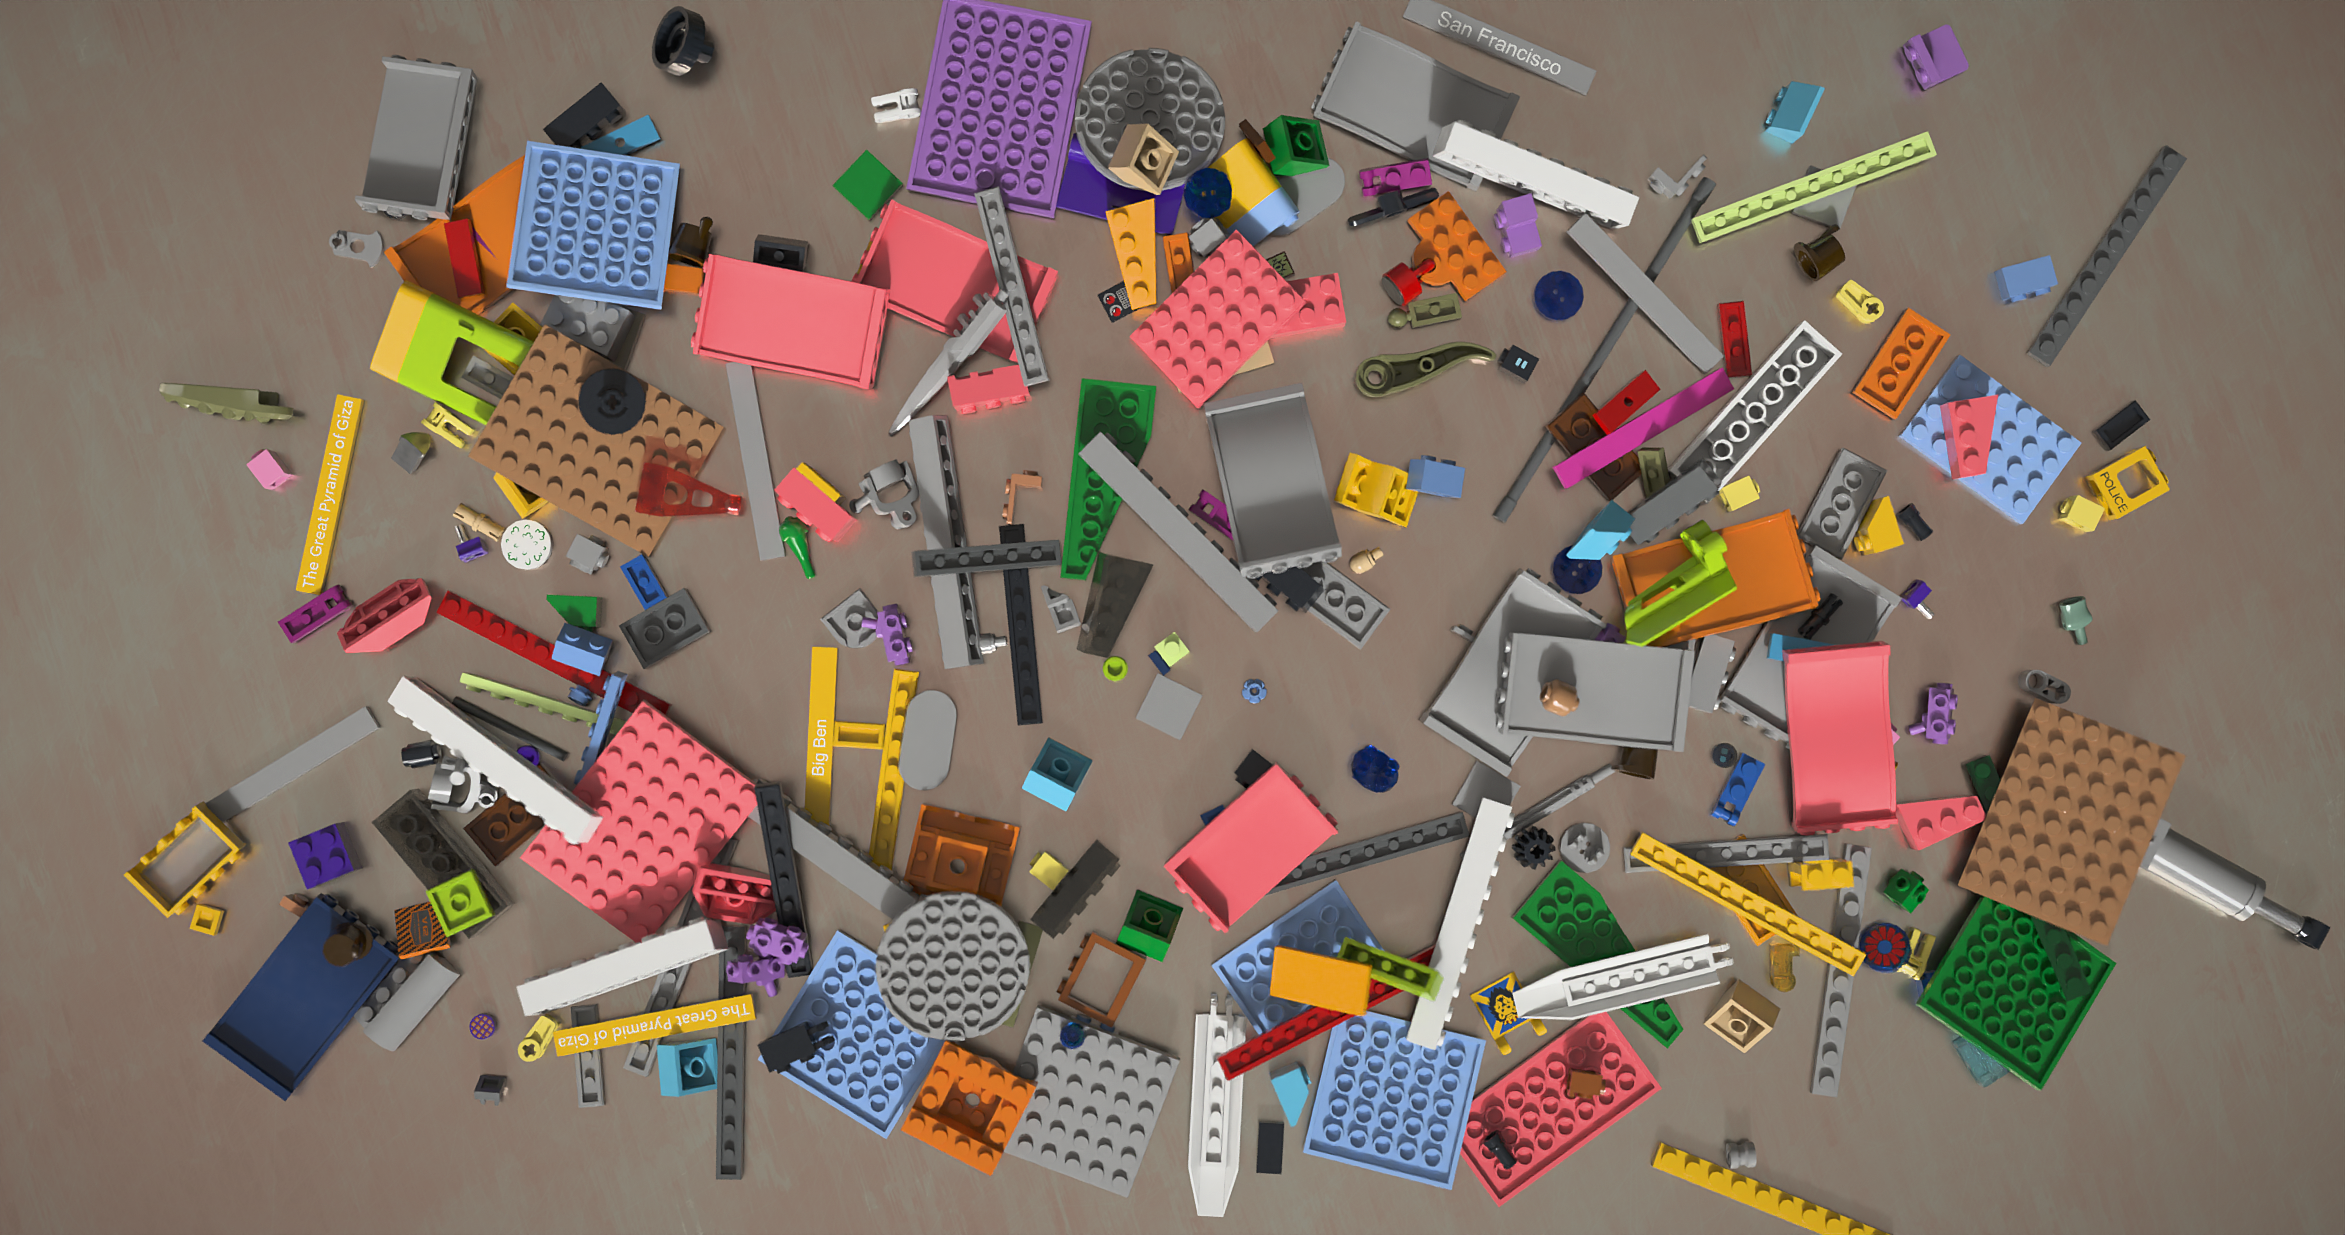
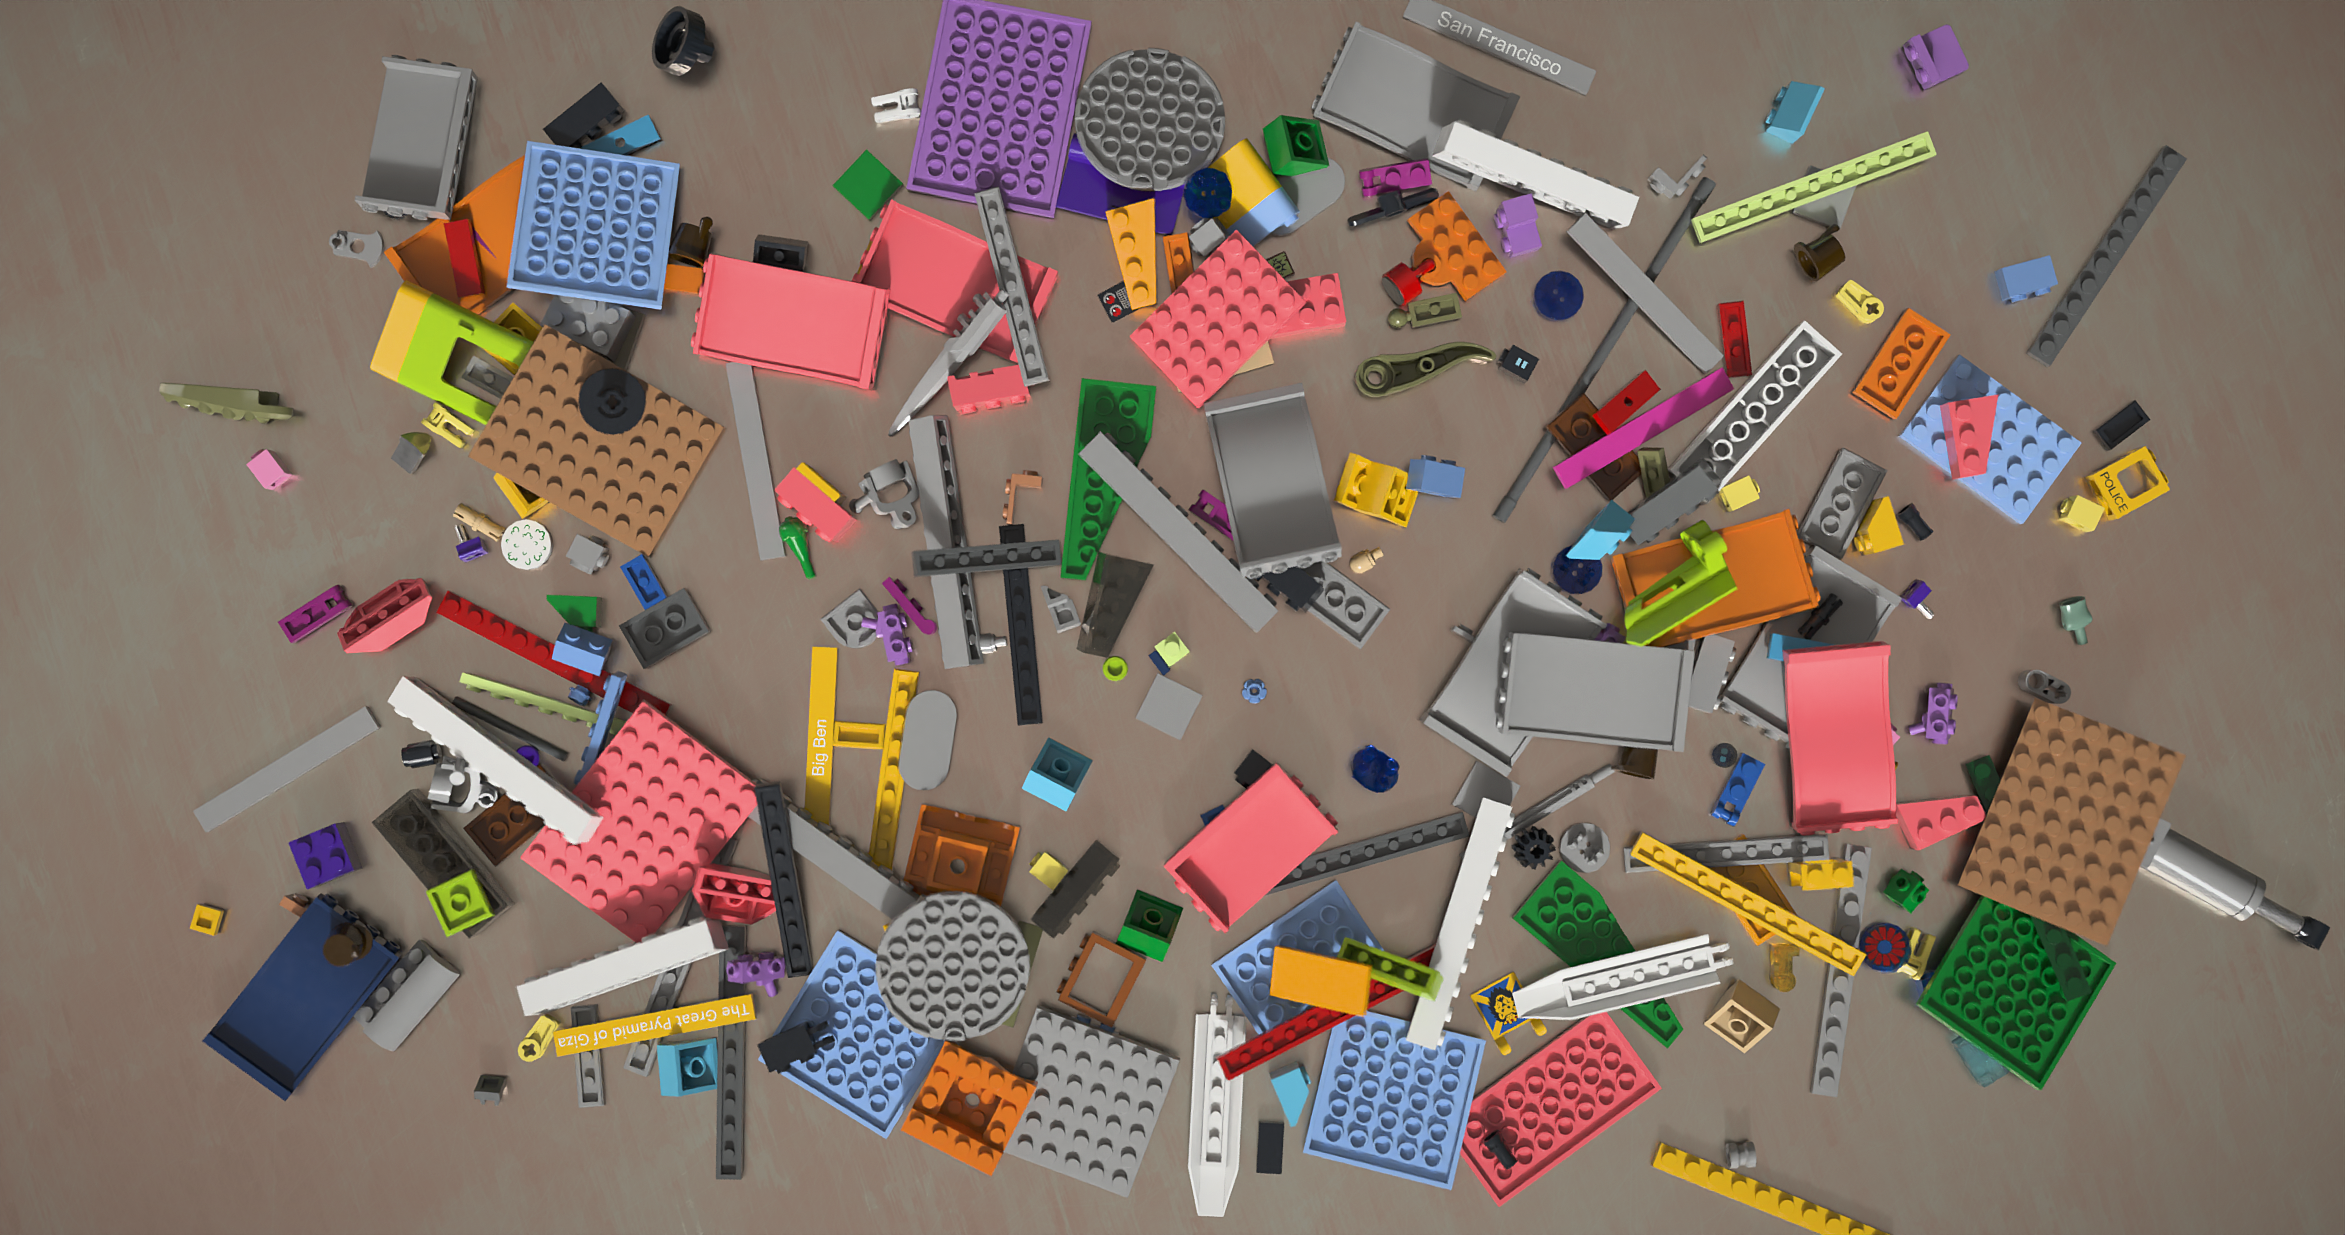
window [124,801,246,918] -> none
yellow tile [296,394,364,595] -> none
tile [394,902,451,959] -> none
tile [469,1013,497,1039] -> none
clear red plate [635,462,742,517] -> none
medium lavender brick [746,918,809,965] -> none
clear blue tile [1060,1022,1086,1049] -> none
tan slope [1108,124,1179,195] -> none
reddish brown tile [1239,119,1275,163] -> none
medium nougat head [1540,679,1580,716] -> none
dark orange brick [1566,1068,1606,1099] -> none
none -> magenta plate [882,577,937,635]

